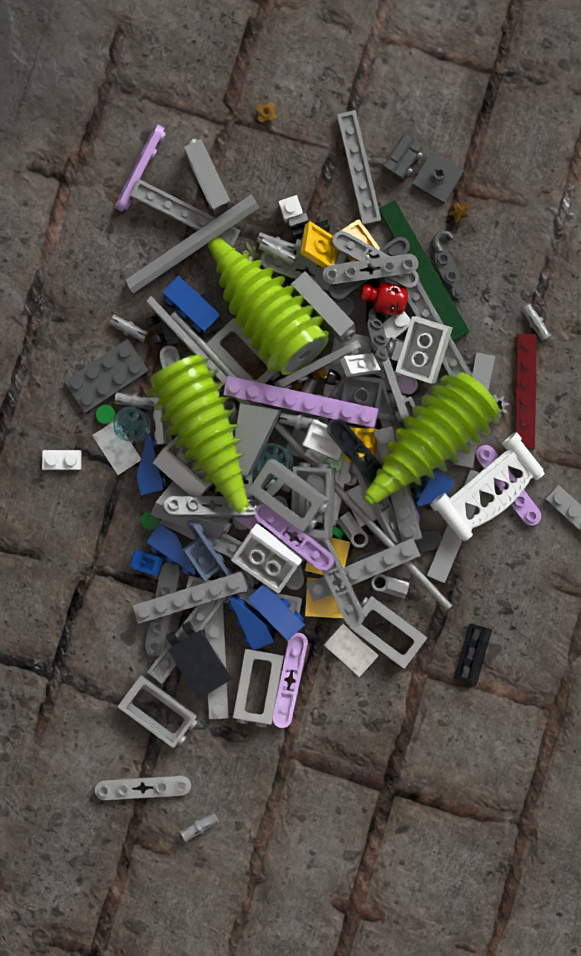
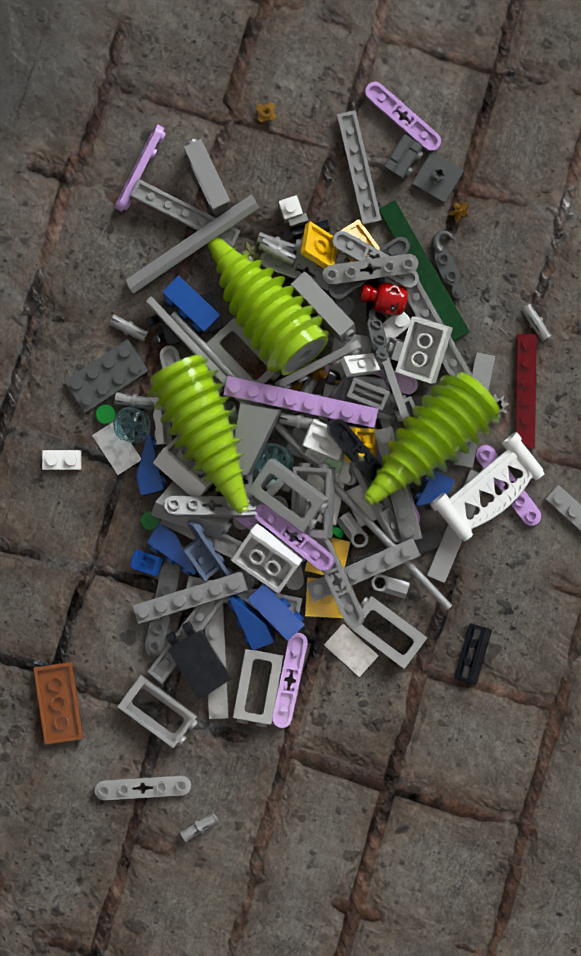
none -> dark orange plate [33,662,84,745]
none -> light grey tile [347,377,390,410]
none -> lavender piece [365,82,441,152]

